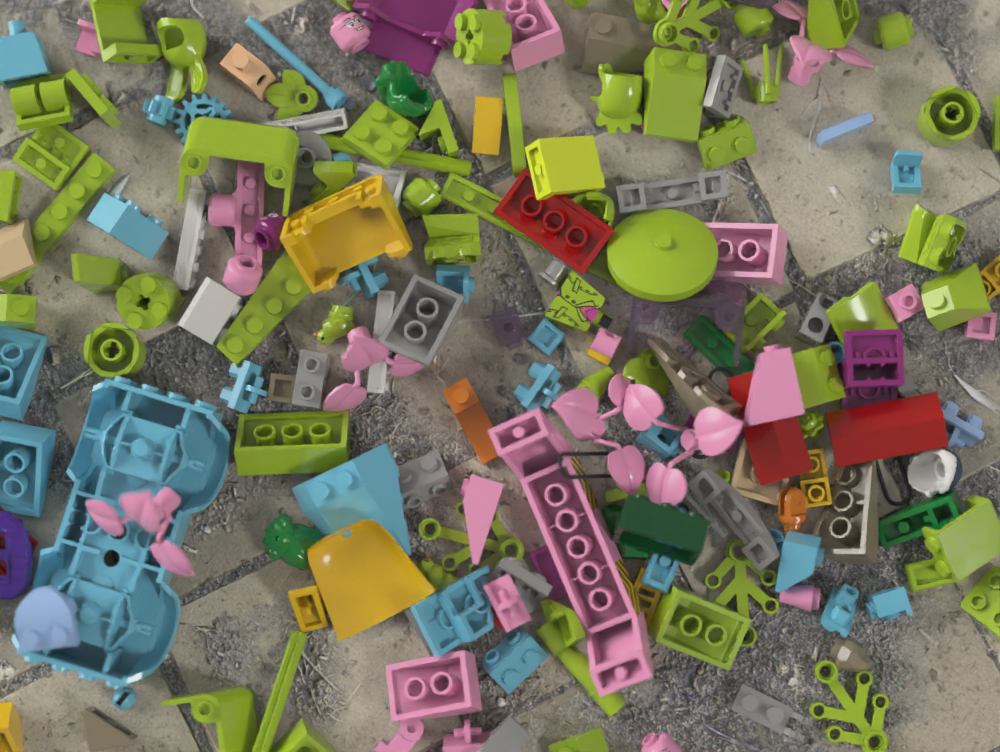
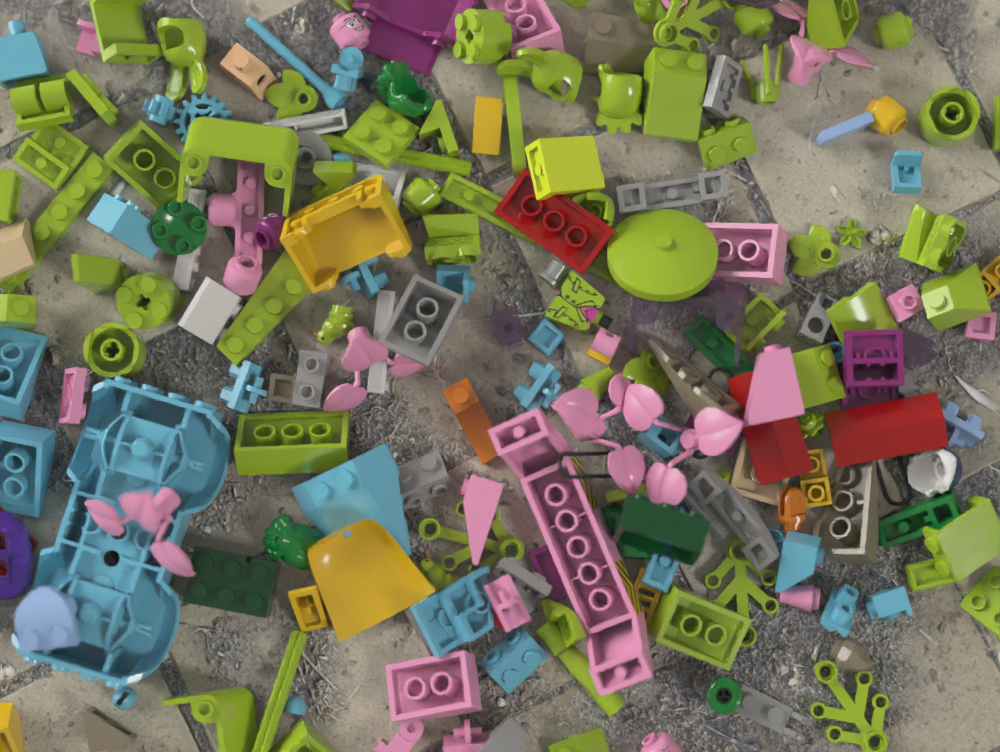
none -> bright pink plate [58,367,90,425]
none -> lime slope [103,117,203,208]
none -> green dish [151,200,207,255]
none -> dark green piece [183,546,281,618]
none -> medium azure hinge [283,695,306,716]
none -> medium azure hips [330,46,367,92]
none -> lime piece [495,47,583,104]
none -> green head [706,677,743,714]
none -> lime plate [788,224,841,277]
none -> lime plant [835,218,868,250]
none -> yellow head [866,96,908,136]
none -> clear purple brick [901,327,934,370]

